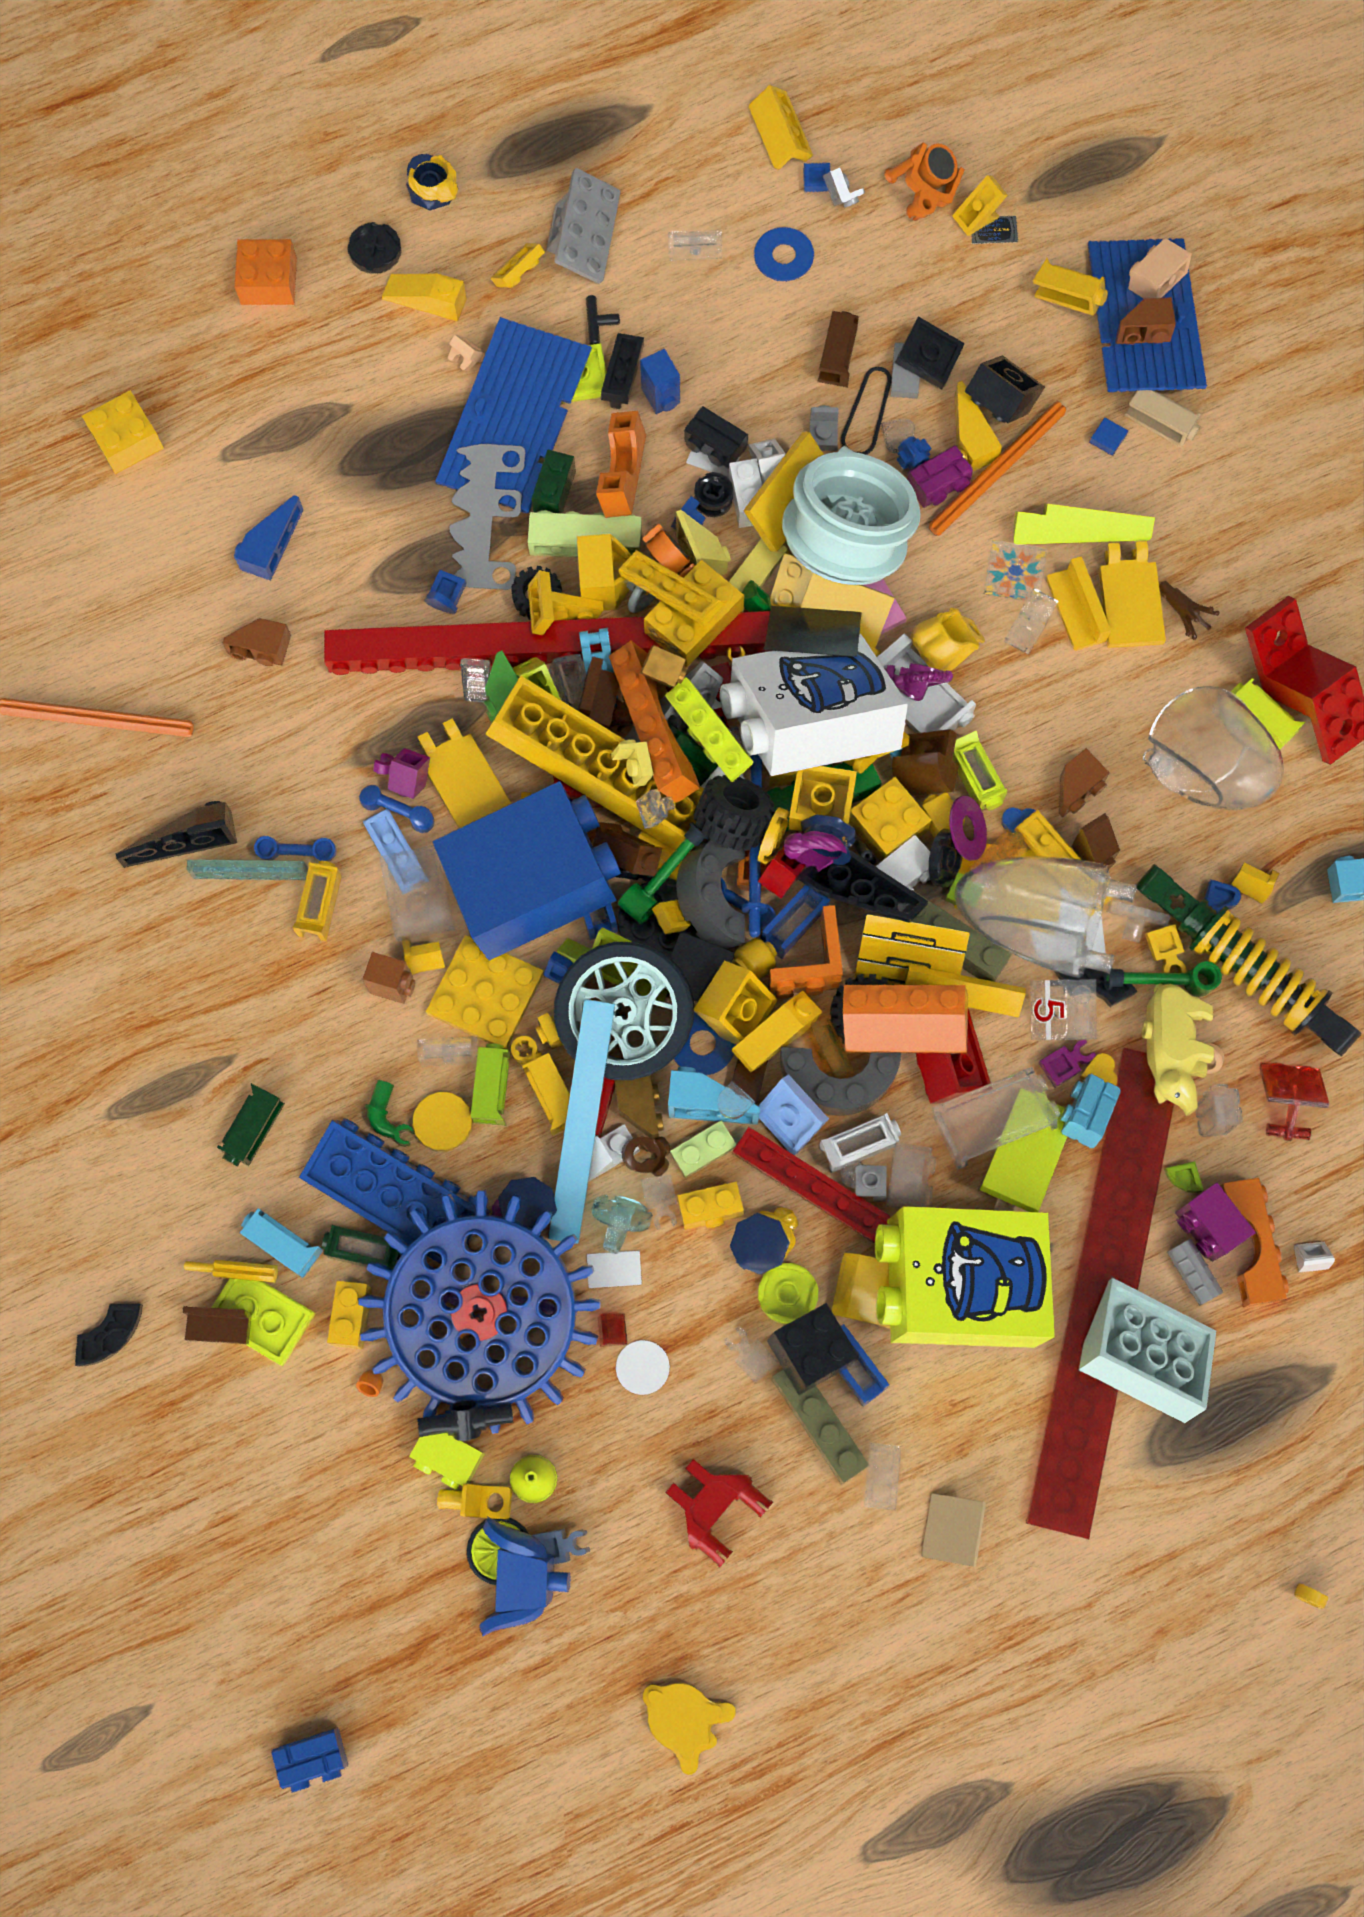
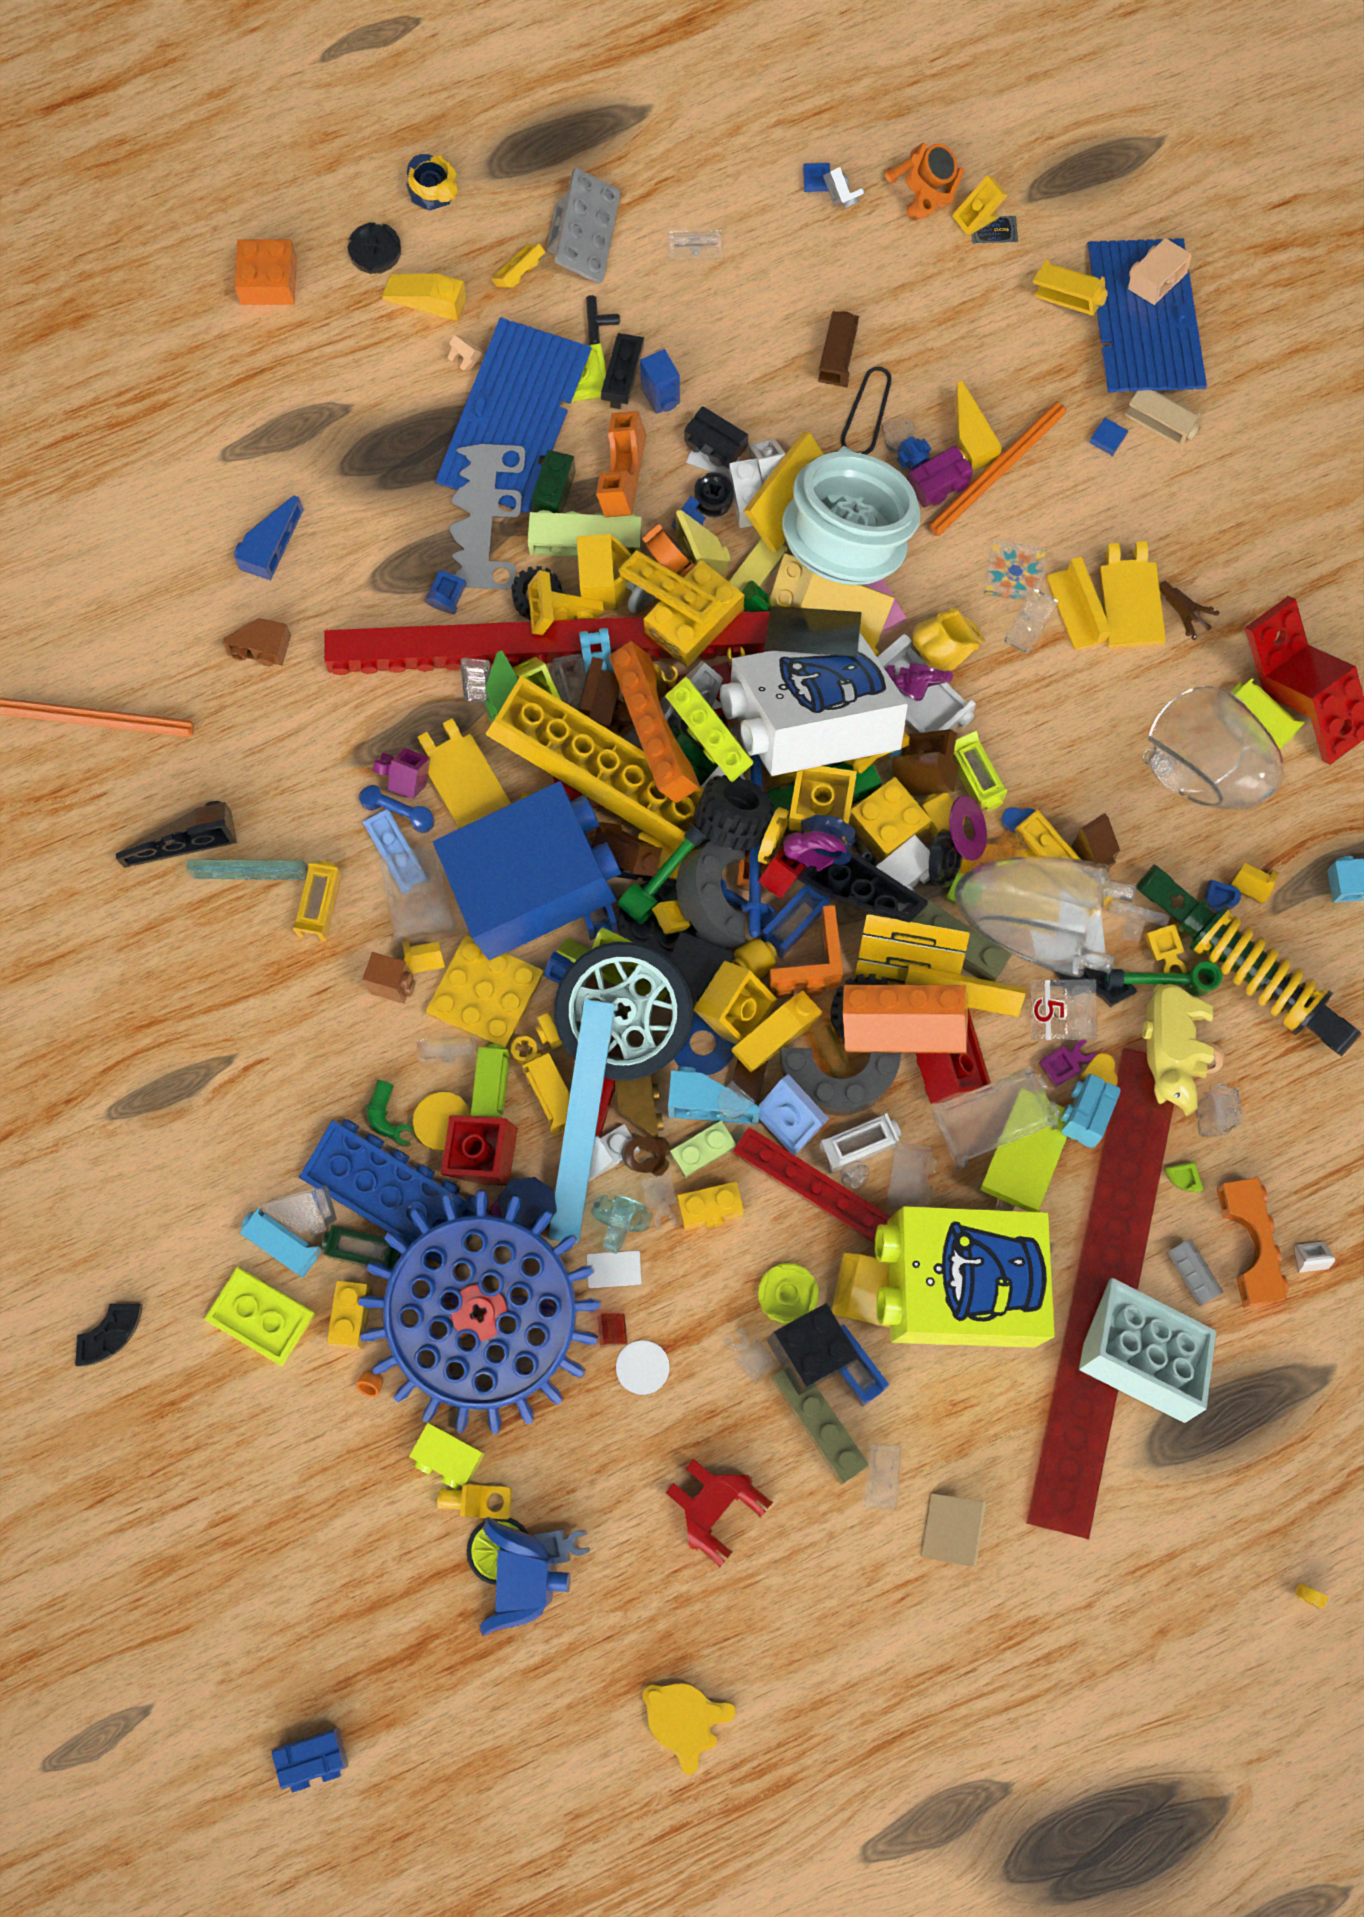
yellow brick [82,390,164,474] -> none
reddish brown panel [183,1306,252,1345] -> none
yellow axle [184,1260,278,1283] -> none
dark green window [217,1083,285,1167] -> none
blue bar [254,836,337,862] -> none
black pin [417,1400,514,1441] -> none
neon yellow helmet [510,1455,558,1503] -> none
light yellow bracket [611,740,654,786] -> none
clear tile [636,789,675,829] -> none
pearl gold slope [640,645,688,688] -> none
dark blue piece [730,1207,798,1274] -> none
yellow panel [749,85,813,170] -> none
blue gear [754,227,814,281] -> none
light grey bracket [810,405,839,451] -> none
light grey bracket [856,1165,886,1202] -> none
light grey tile [890,343,920,399] -> none
black tile [894,316,965,390] -> none
black brick [965,355,1045,423] -> none
neon yellow wedge [1013,504,1155,544] -> none
dark orange slope [1059,748,1110,817] -> none
dark orange slope [1115,297,1176,344] -> none
magenta brick [1175,1182,1256,1262] -> none
clear red plate [1259,1062,1330,1141] -> none
none -> clear slope [261,1185,337,1235]
none -> red slope [440,1115,518,1186]

